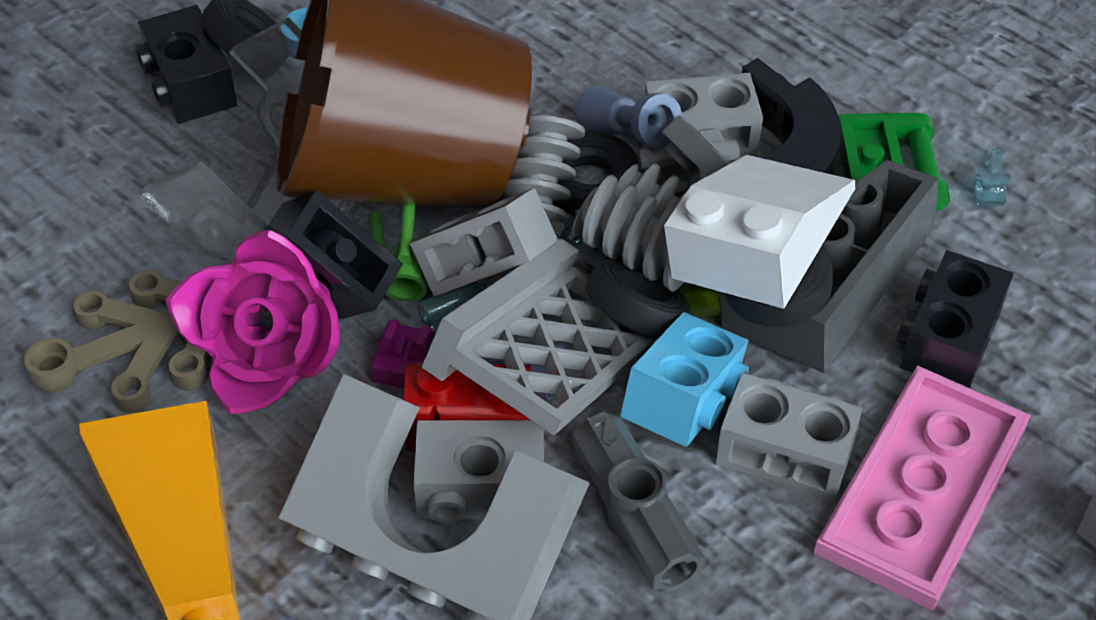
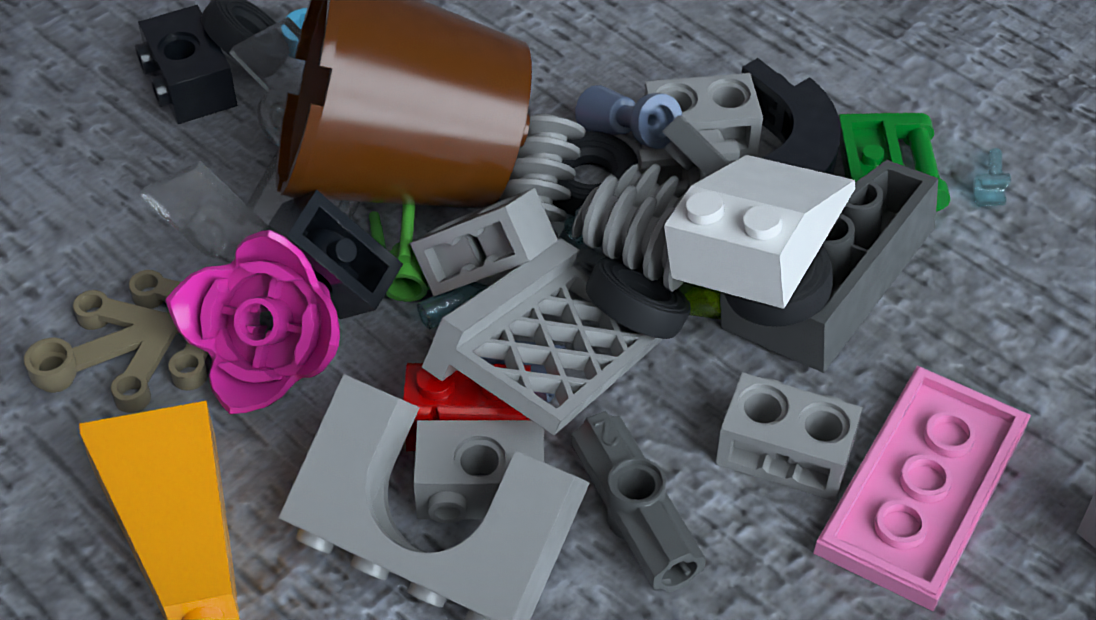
magenta tile [371,319,436,388] -> none
medium azure brick [620,312,749,447] -> none
black brick [896,250,1014,388] -> none

